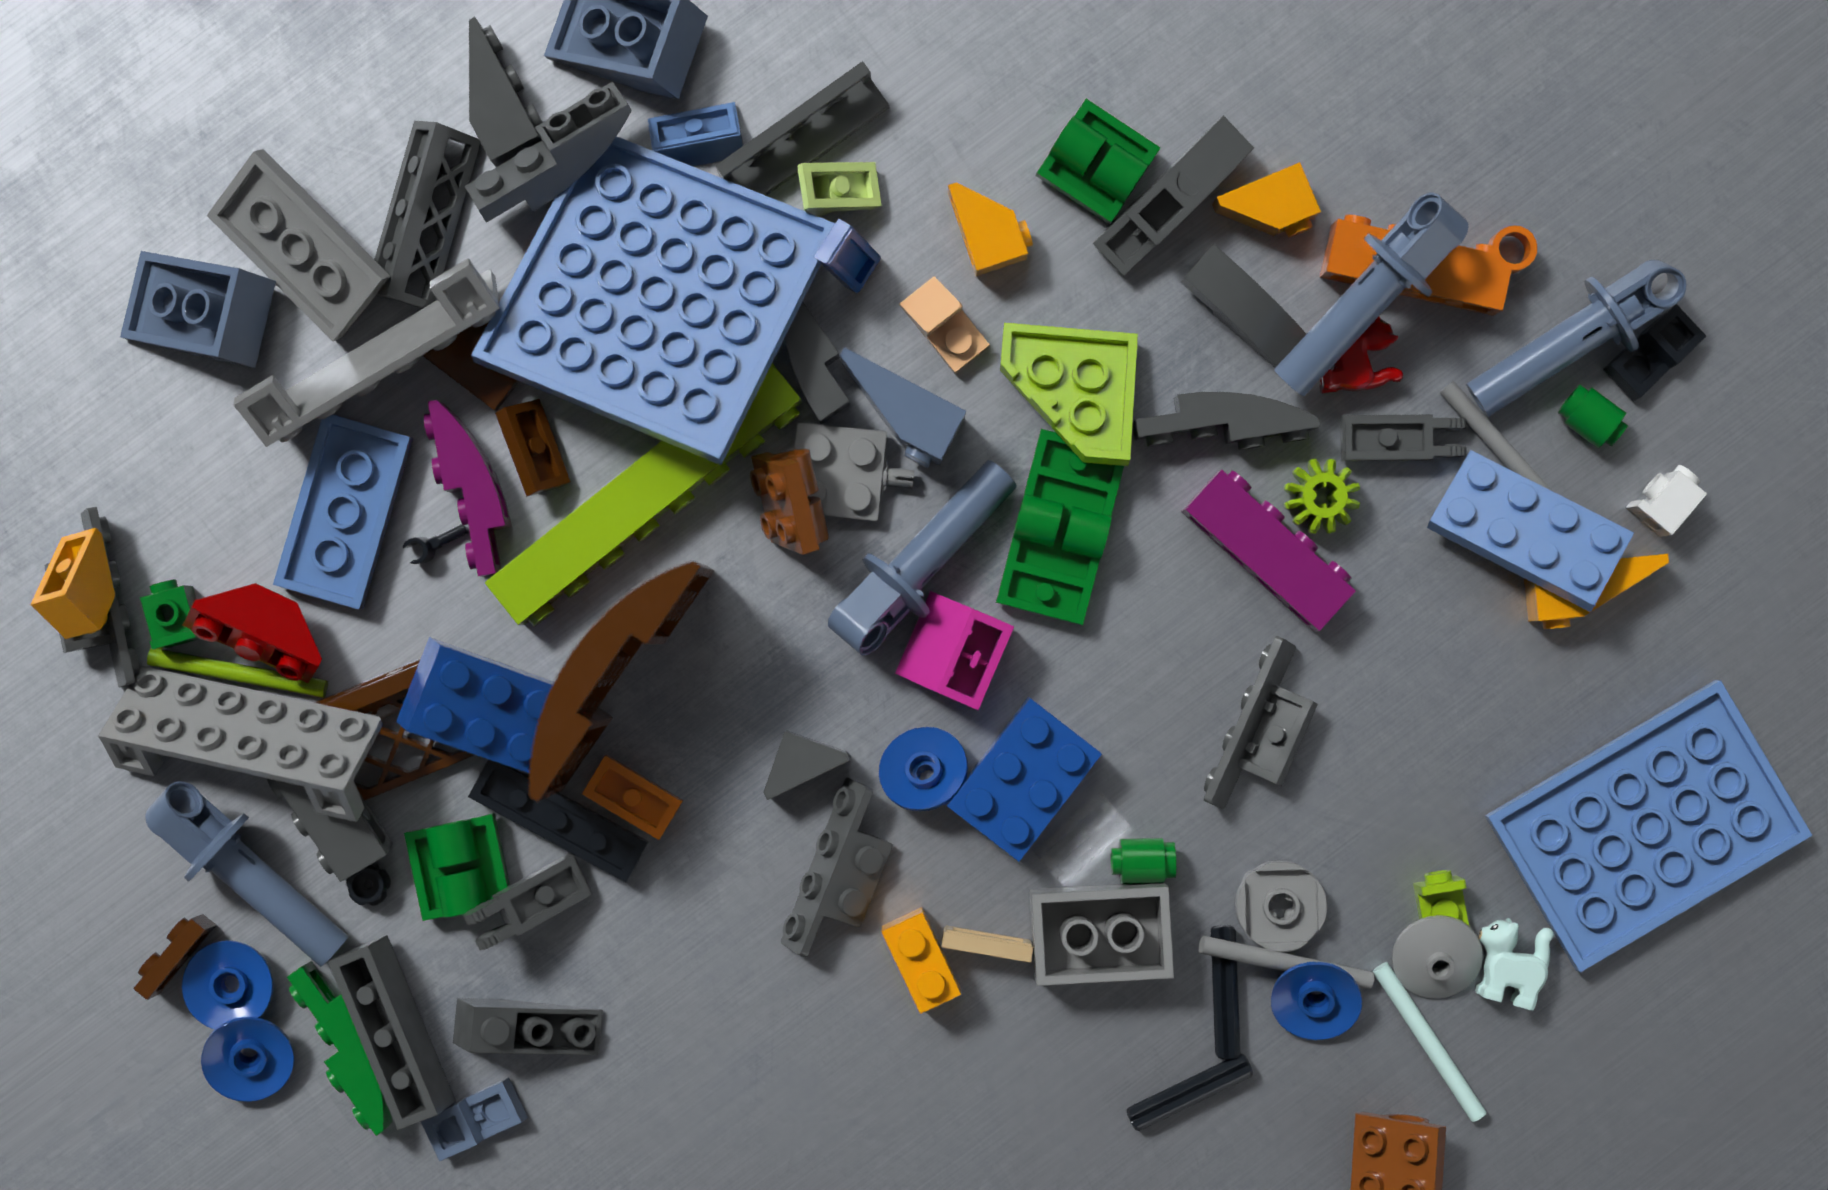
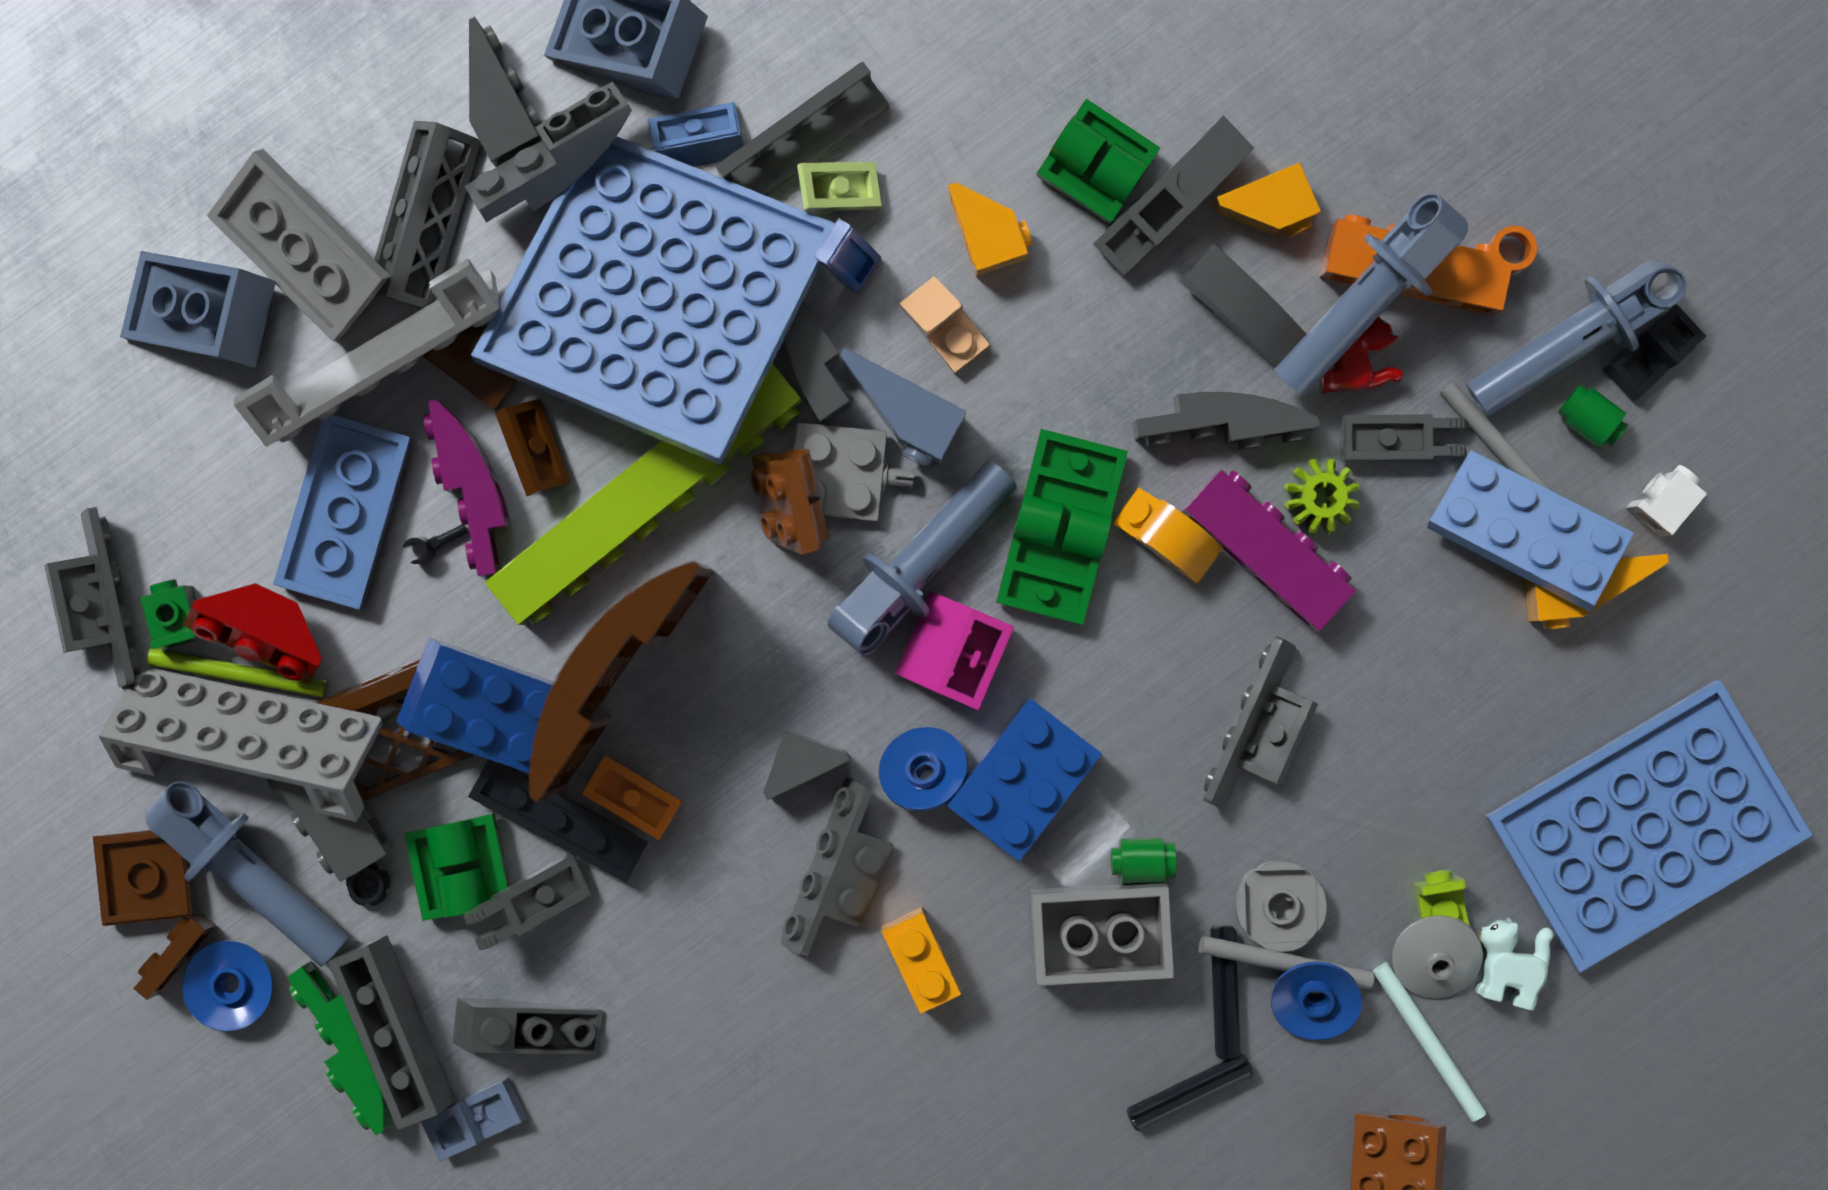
light orange slope [30,528,115,639] -> none
blue dish [201,1017,294,1102] -> none
tan tile [941,925,1034,963] -> none
lime plate [1000,322,1138,466] -> none
none -> reddish brown plate [93,830,196,926]
none -> light orange brick [1113,487,1223,584]

